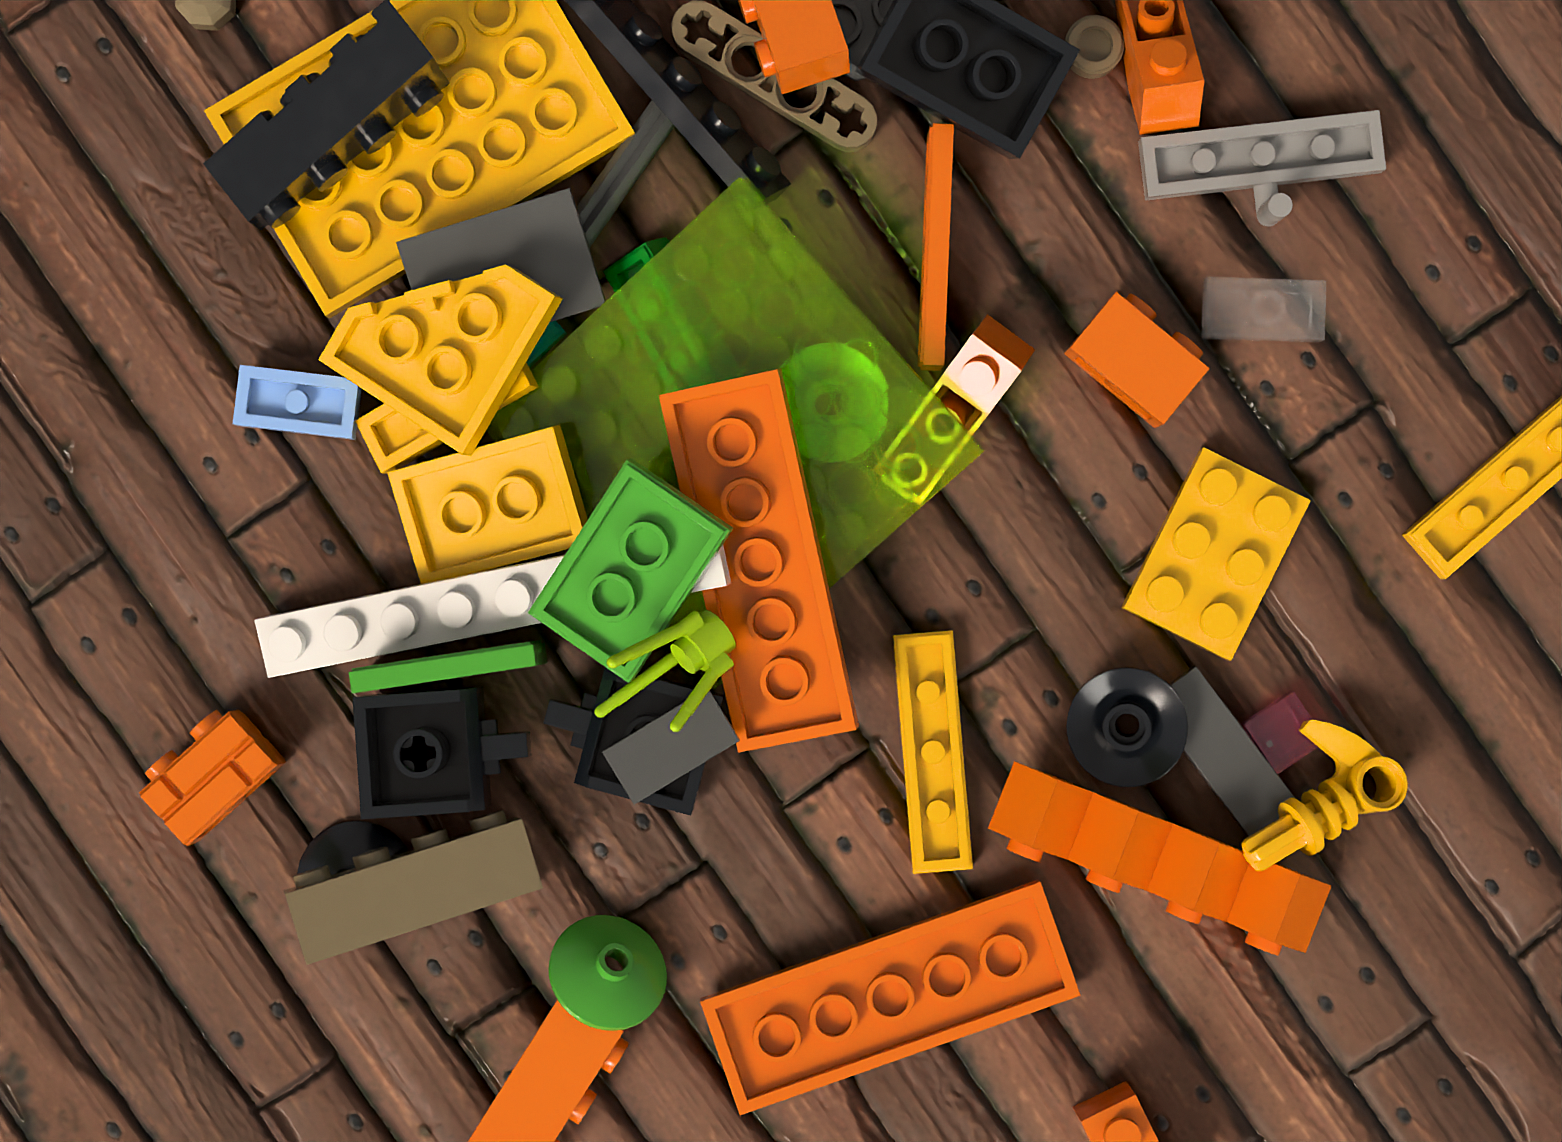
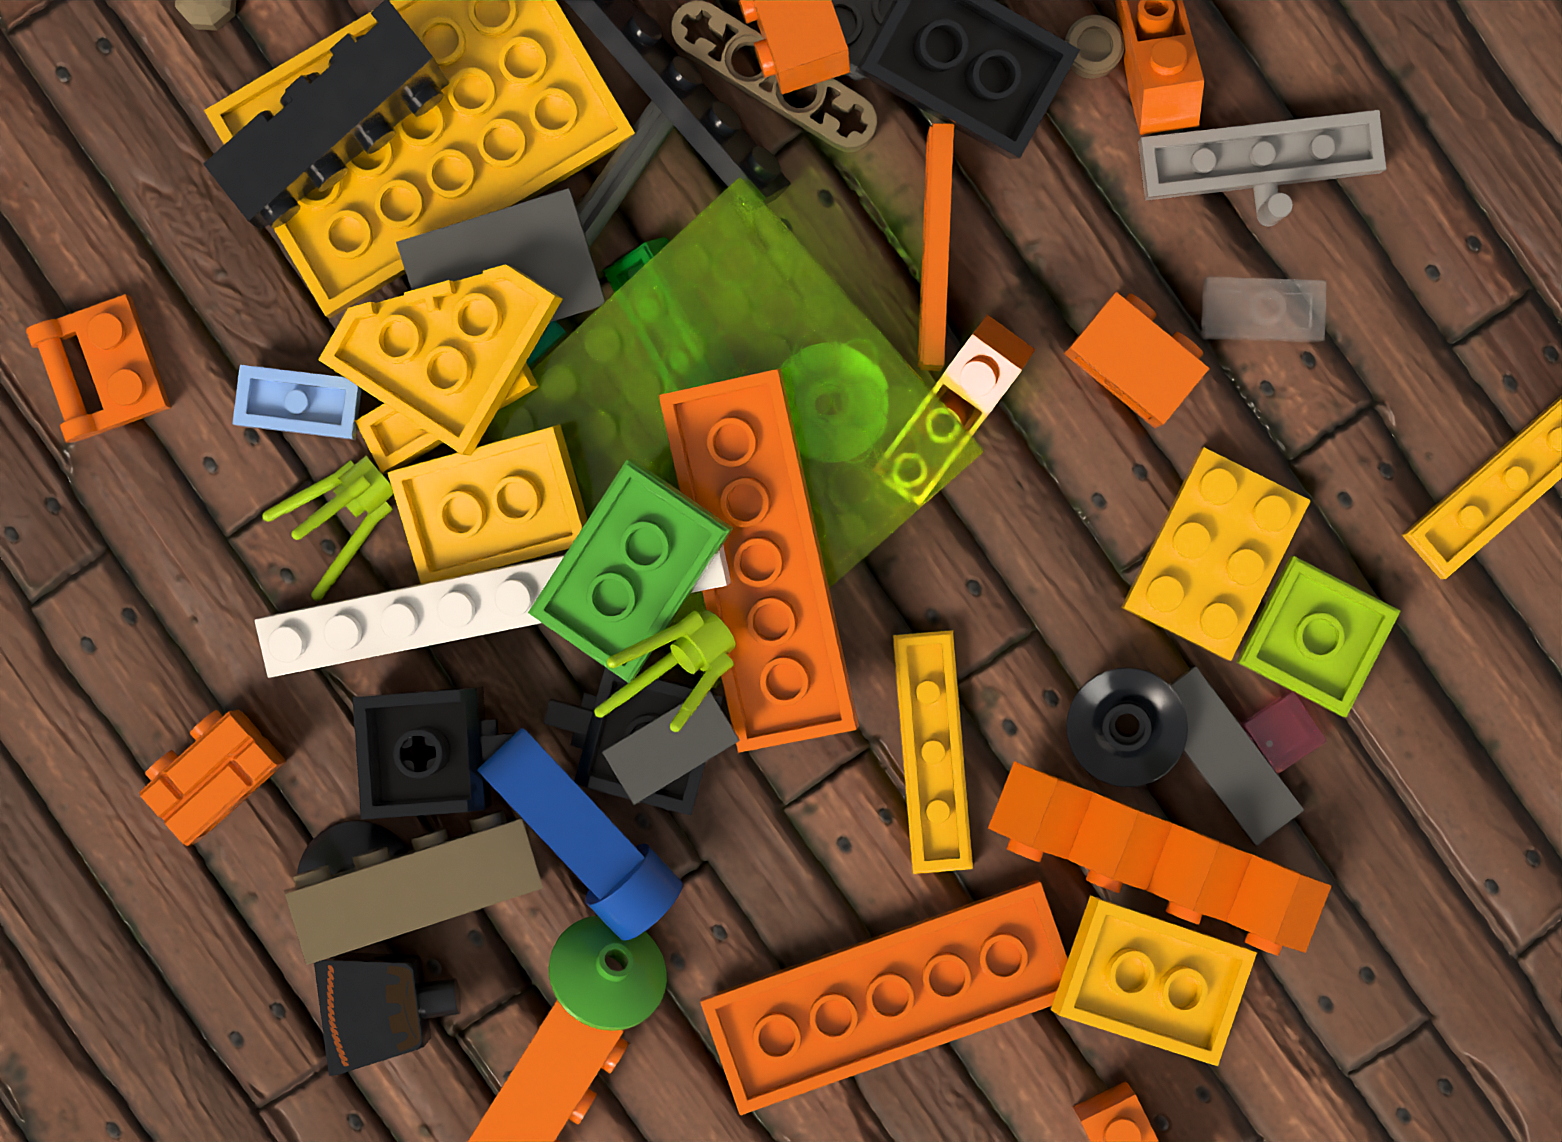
bright green tile [349,640,548,693] -> none
yellow piece [1241,720,1408,871] -> none
none -> orange plate [26,294,171,443]
none -> lime plant [262,455,394,601]
none -> black torso [314,953,461,1076]
none -> blue beam [477,727,683,941]
none -> yellow plate [1051,895,1257,1066]
none -> lime plate [1236,556,1401,717]

